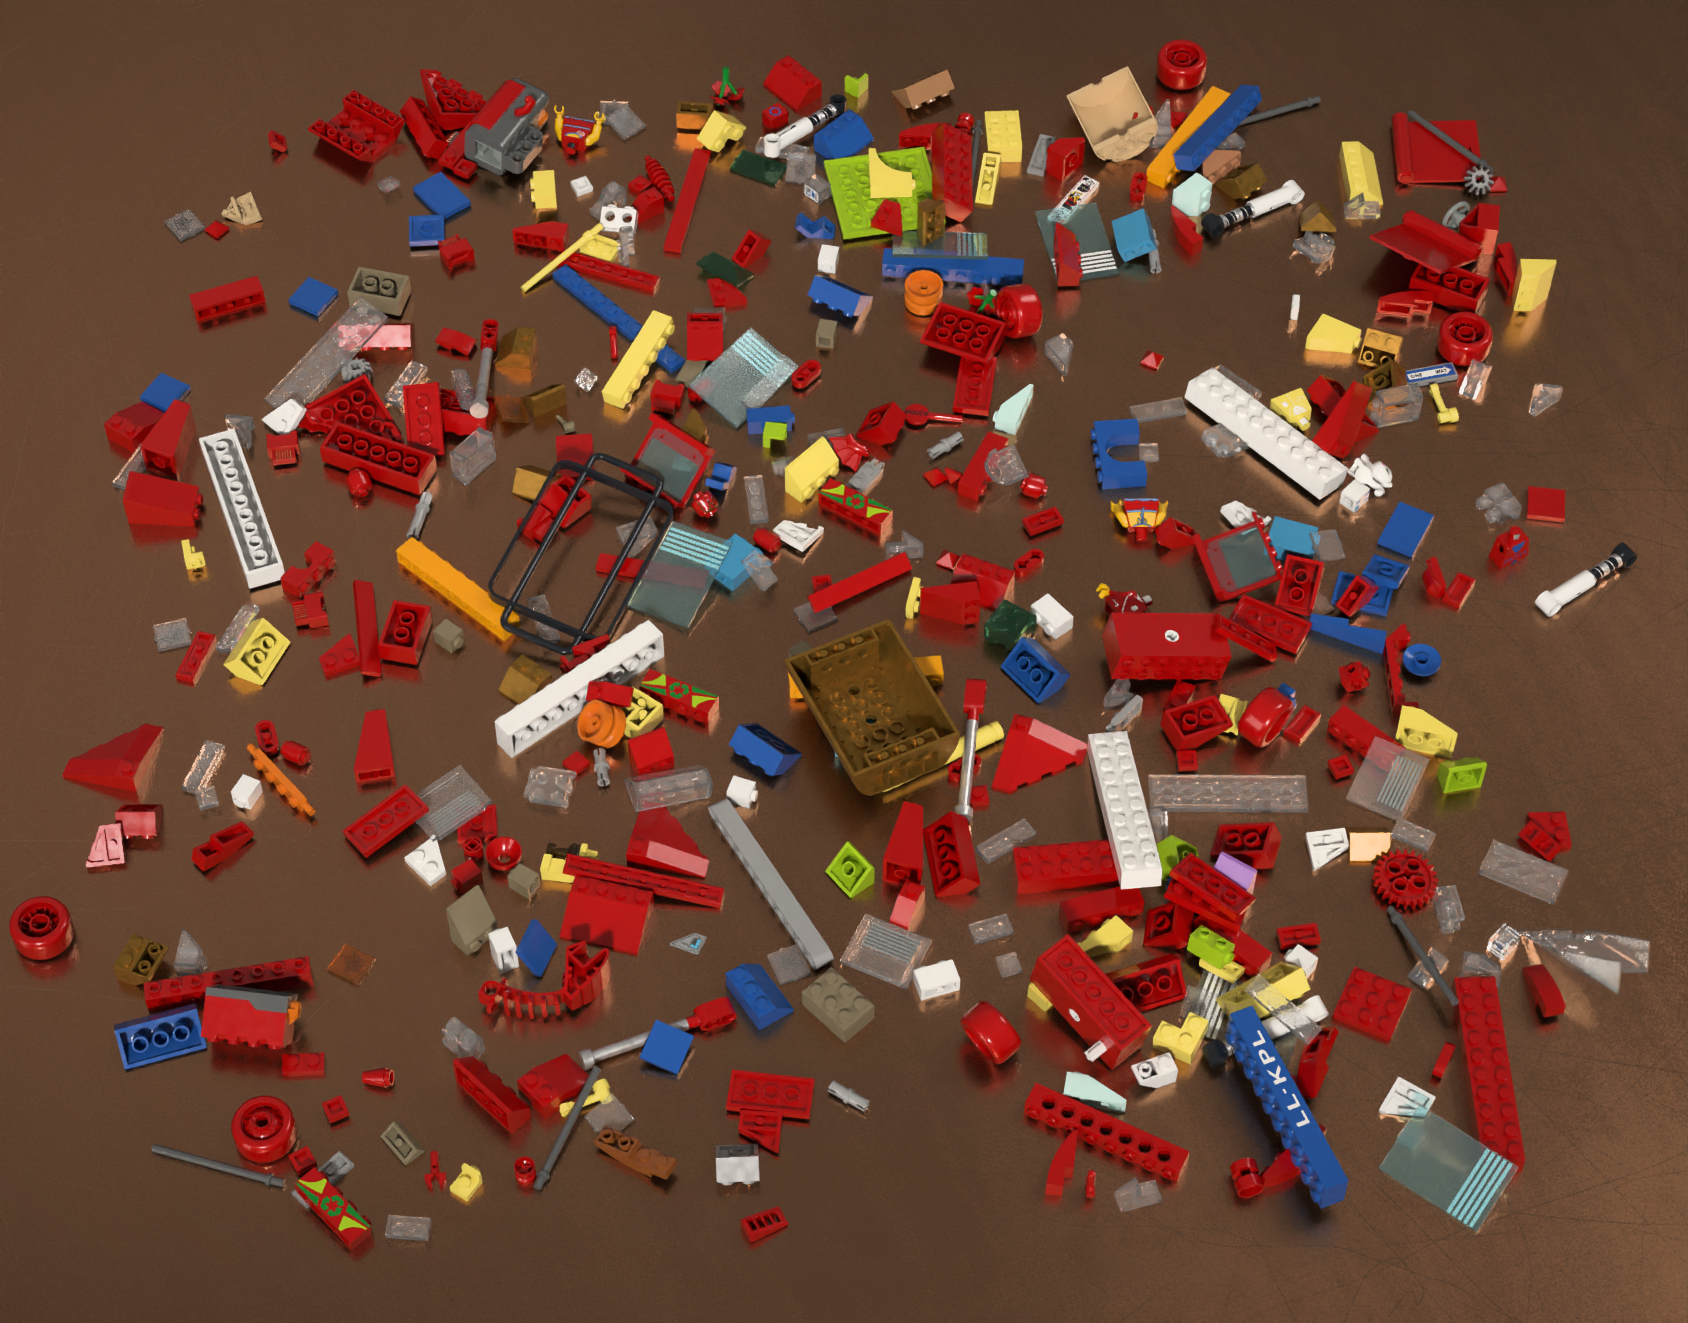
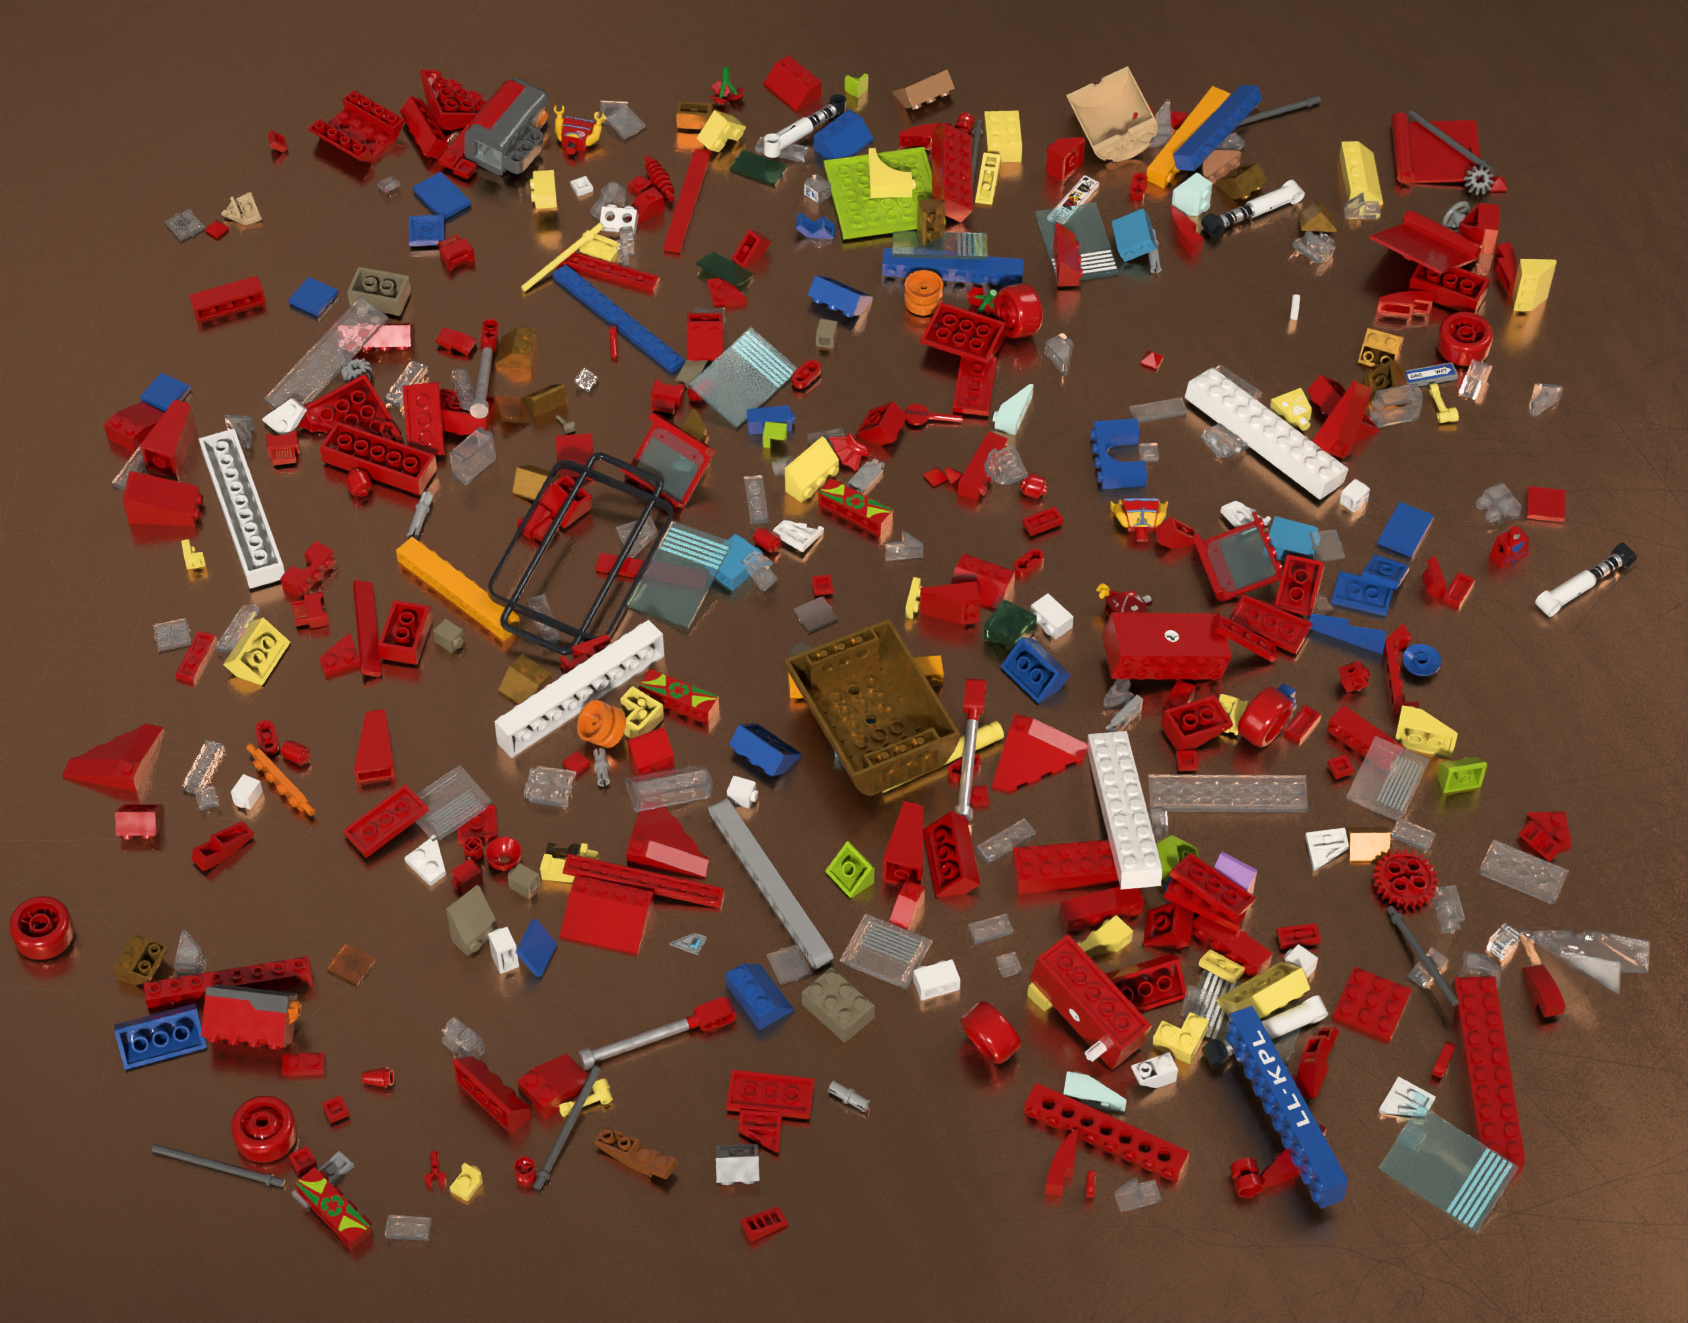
wing [86,823,126,867] -> none
dark tan slope [380,1121,425,1165] -> none
red piece [478,941,612,1019] -> none
red slope [512,221,569,251] -> none
red arm [514,95,536,117] -> none
clear piece [584,1093,634,1134] -> none
red slope [586,682,634,707] -> none
light yellow brick [602,310,675,409] -> none
blue tile [639,1020,694,1075] -> none
red head [691,490,719,518] -> none
blue slope [705,462,737,490] -> none
clear plate [741,355,799,409] -> none
red brick [762,102,789,133] -> none
clear piece [785,152,816,185] -> none
red tile [807,552,912,613] -> none
white brick [818,244,839,274] -> none
red wing [871,199,903,237] -> none
light grey pin [927,431,964,459] -> none
red slope [936,549,961,571] -> none
light grey tile [1027,134,1056,177] -> none
red wheel [1156,39,1207,90] -> none
lime brick [1187,925,1235,969] -> none
red slope [1210,822,1282,869] -> none
clear plate [1244,974,1322,1046] -> none
light yellow slope [1305,314,1362,353] -> none
red slope [1335,575,1379,617] -> none
white animal [1347,453,1392,496] -> none

